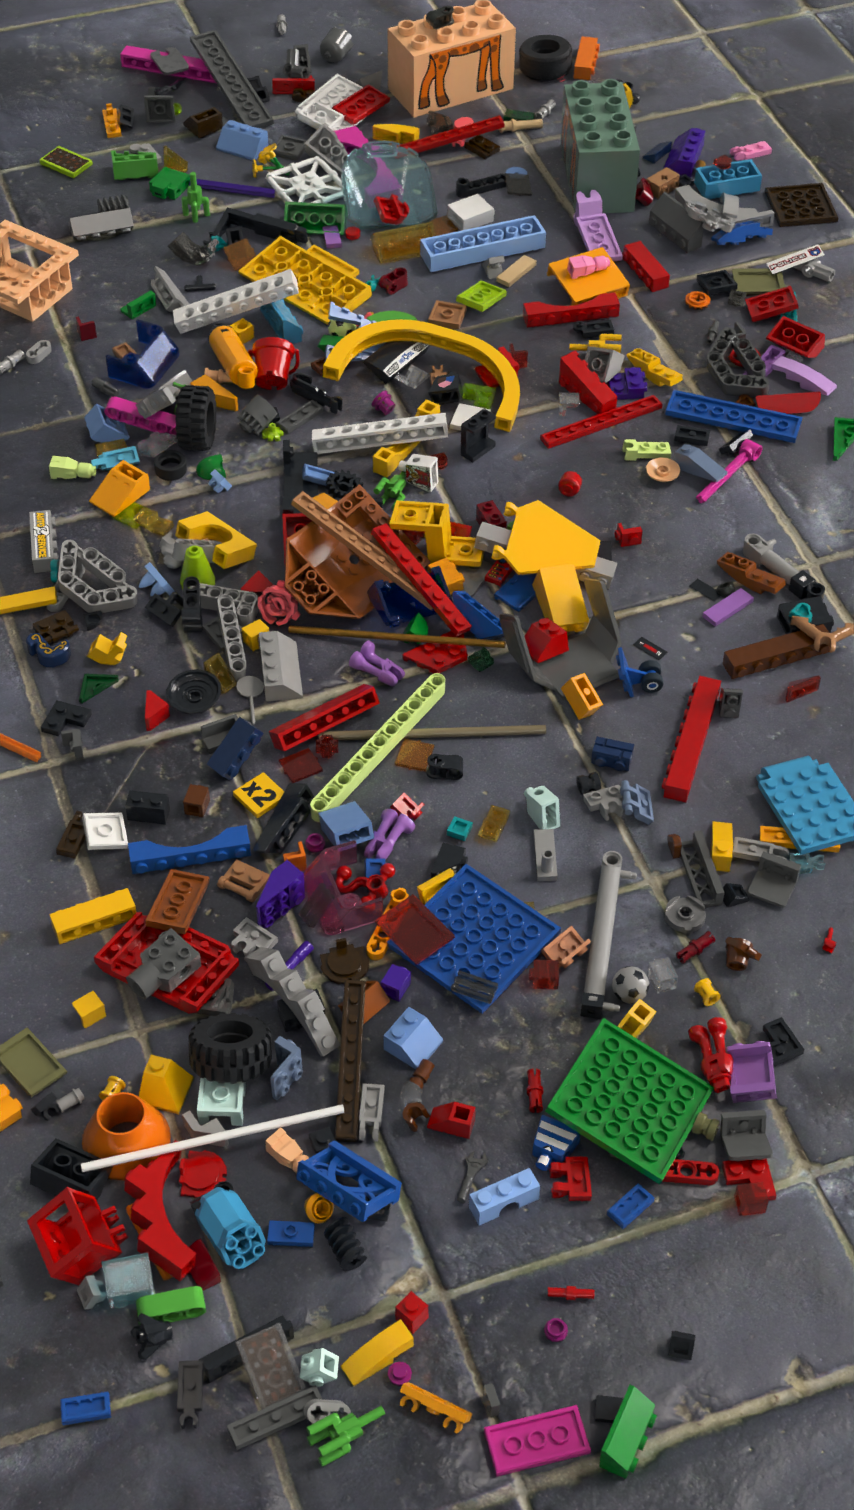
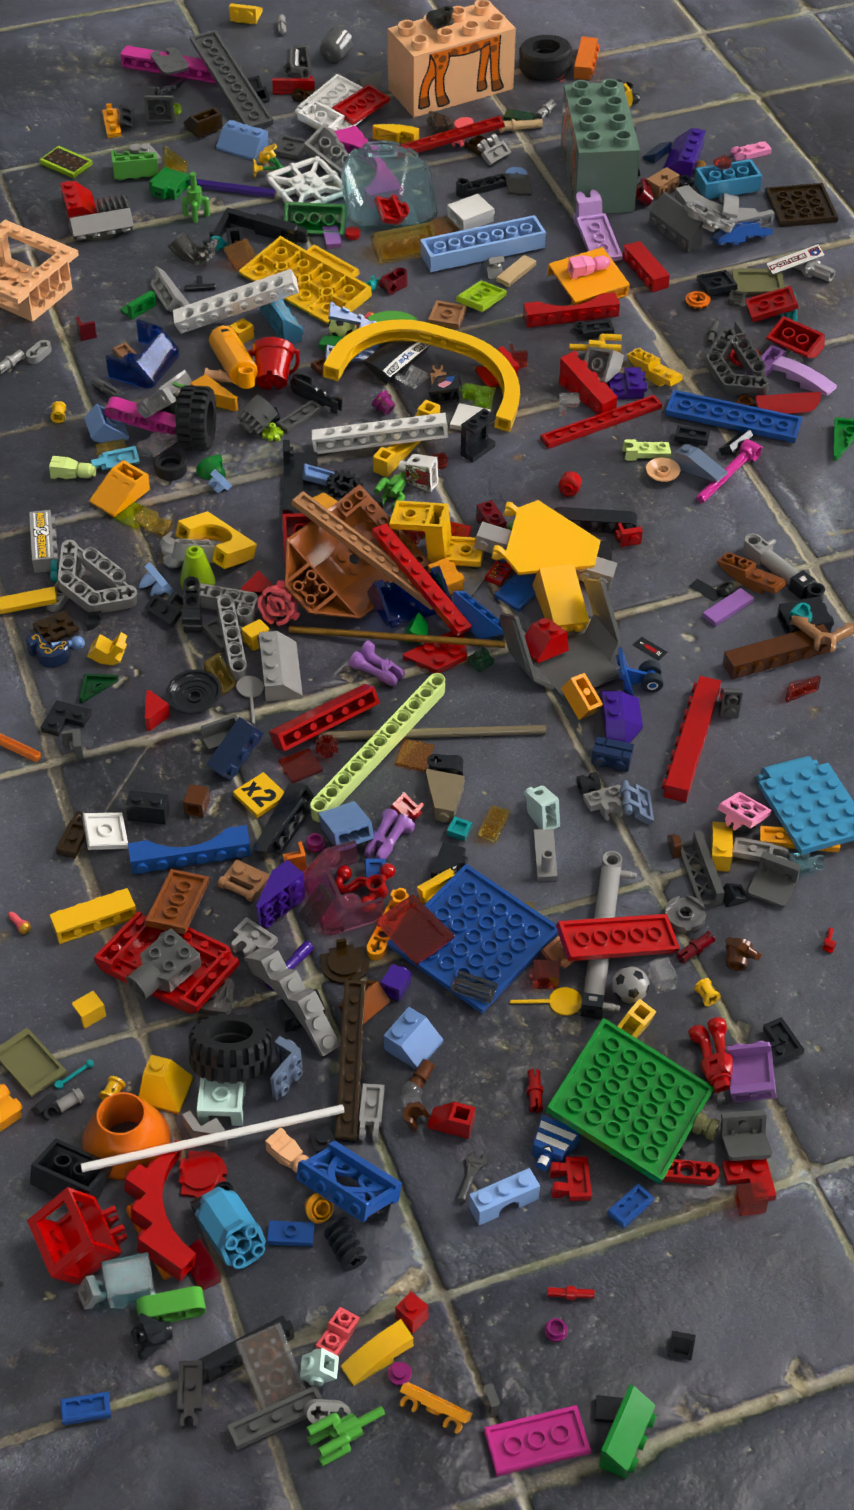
none -> piece [8,911,31,935]
none -> yellow bush [50,401,66,423]
none -> medium blue bar [50,636,85,649]
none -> teal hinge [55,1060,94,1090]
none -> red slope [60,181,98,221]
none -> yellow bracket [229,3,263,24]
none -> coral slope [315,1307,360,1356]
none -> dark tan slope [426,769,465,823]
none -> light grey plate [477,133,511,166]
none -> yellow piece [509,987,582,1016]
none -> black beam [554,507,637,534]
none -> red plate [556,914,680,961]
none -> dark purple wedge [599,690,643,743]
none -> bright pink piece [718,792,772,833]

